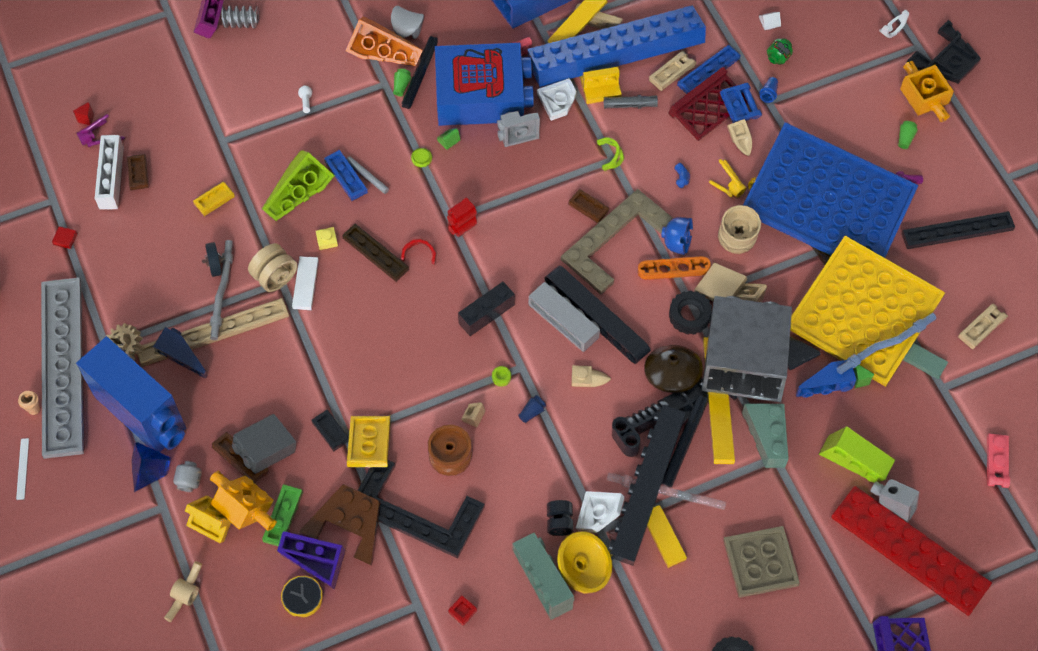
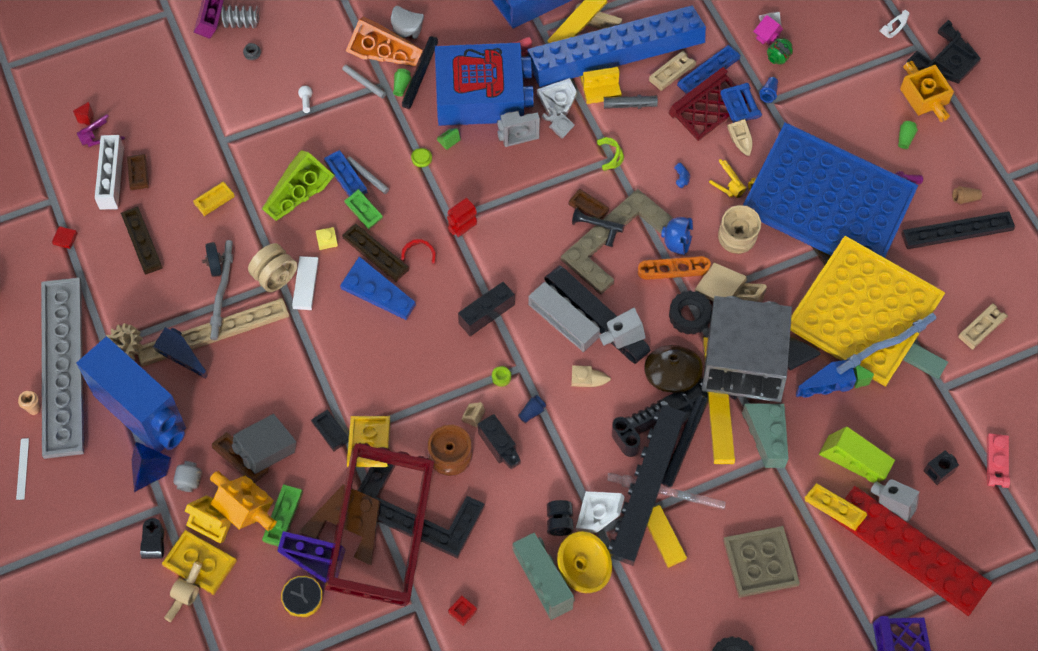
none -> dark brown tile [121,207,163,275]
none -> black piece [140,518,164,559]
none -> yellow tile [162,530,237,595]
none -> dark grey plate [243,43,261,60]
none -> dark red door [324,442,434,607]
none -> blue wing [340,257,416,320]
none -> light grey bar [342,64,386,99]
none -> bright green plate [344,189,383,229]
none -> black hinge [477,414,521,469]
none -> light grey plate [542,106,574,139]
none -> black piece [572,207,625,247]
none -> light grey torso [599,308,646,348]
none -> dark pink brick [753,15,783,46]
none -> yellow tile [804,483,867,531]
none -> black brick [924,450,959,485]
none -> medium nougat cone [952,186,982,204]

